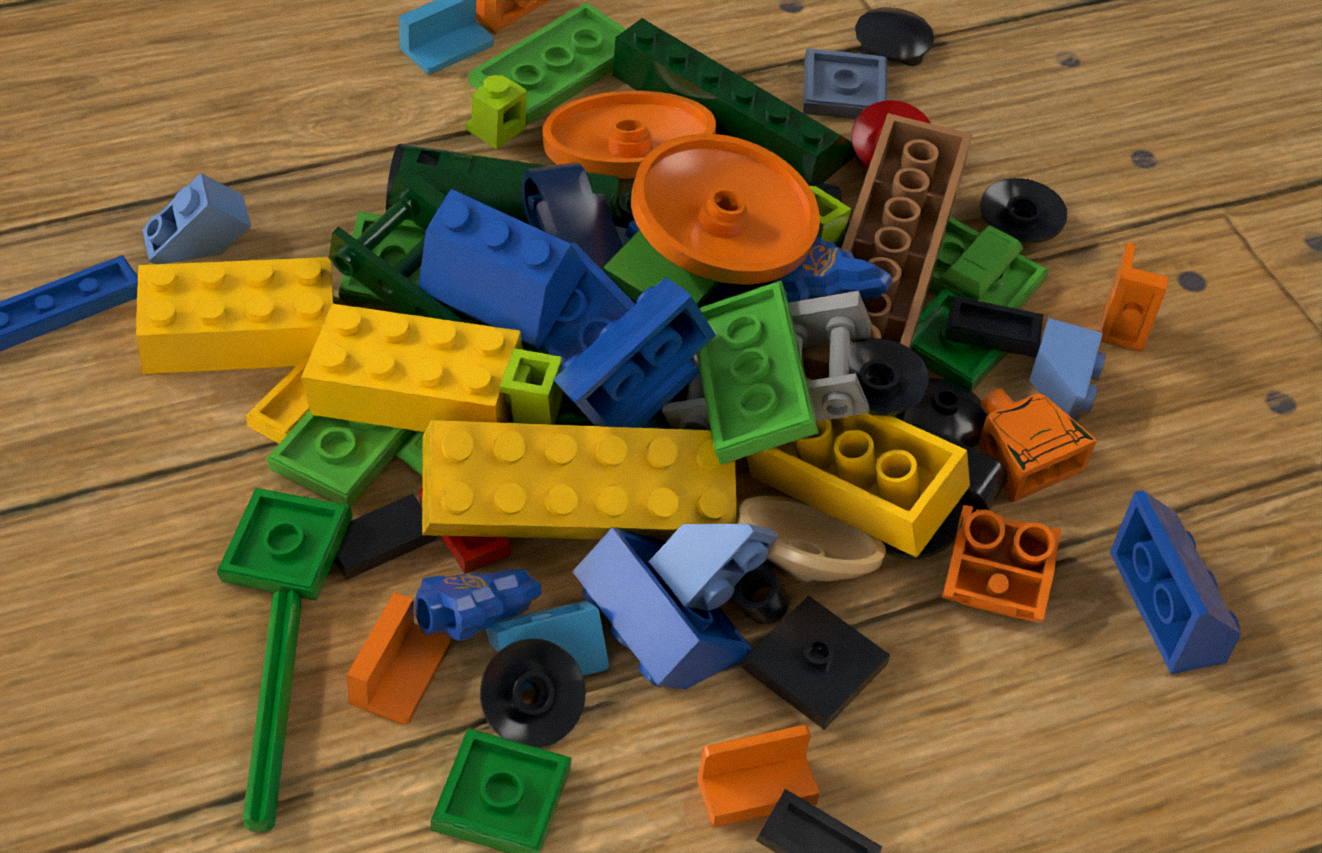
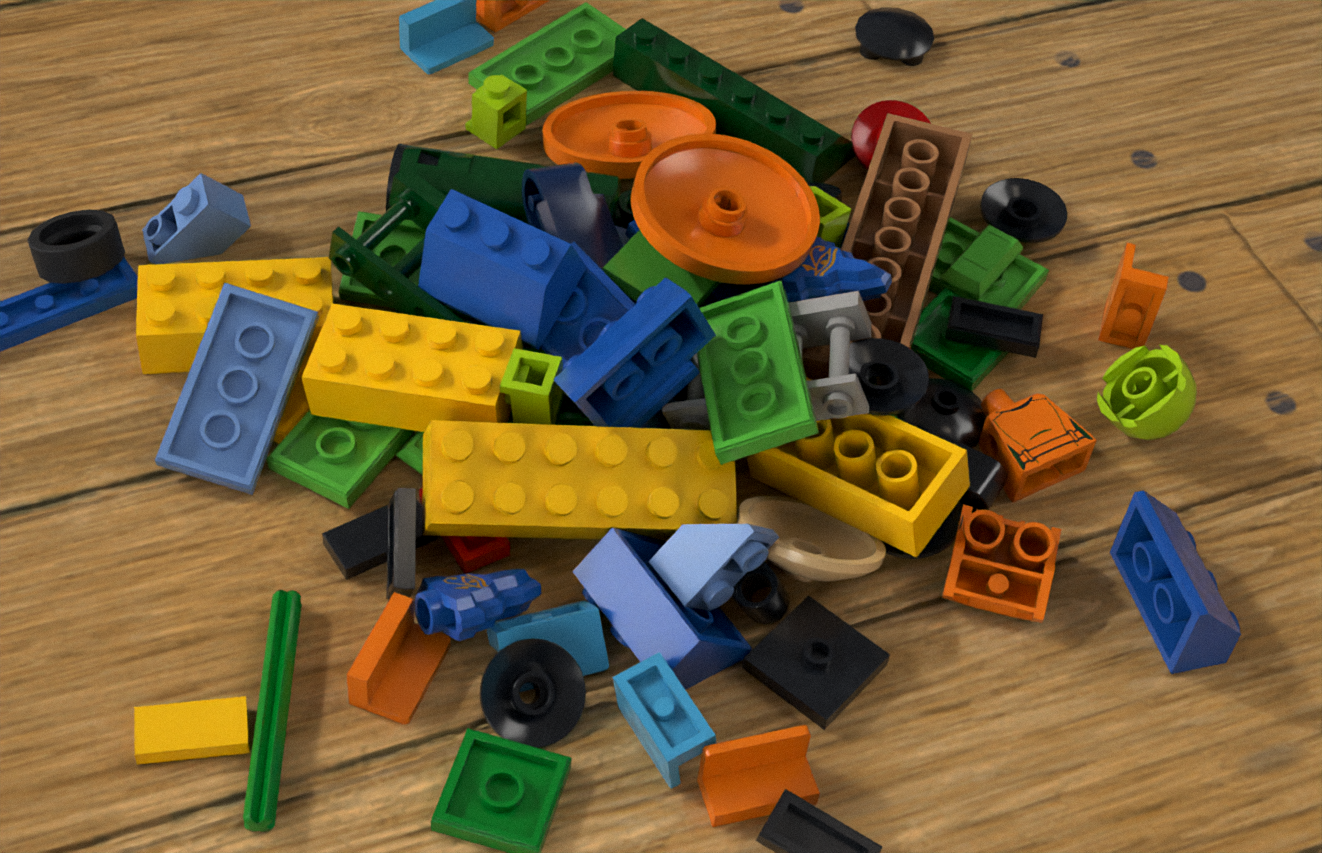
green tile [217,488,353,601] -> none
sand blue tile [803,49,887,119] -> none
medium blue slope [1029,318,1106,422] -> none
none -> black tyre [27,209,125,284]
none -> yellow tile [134,696,250,765]
none -> medium blue tile [155,283,319,495]
none -> black tile [386,488,416,602]
none -> dark azure panel [612,652,716,789]
none -> lime cylinder [1097,344,1197,441]

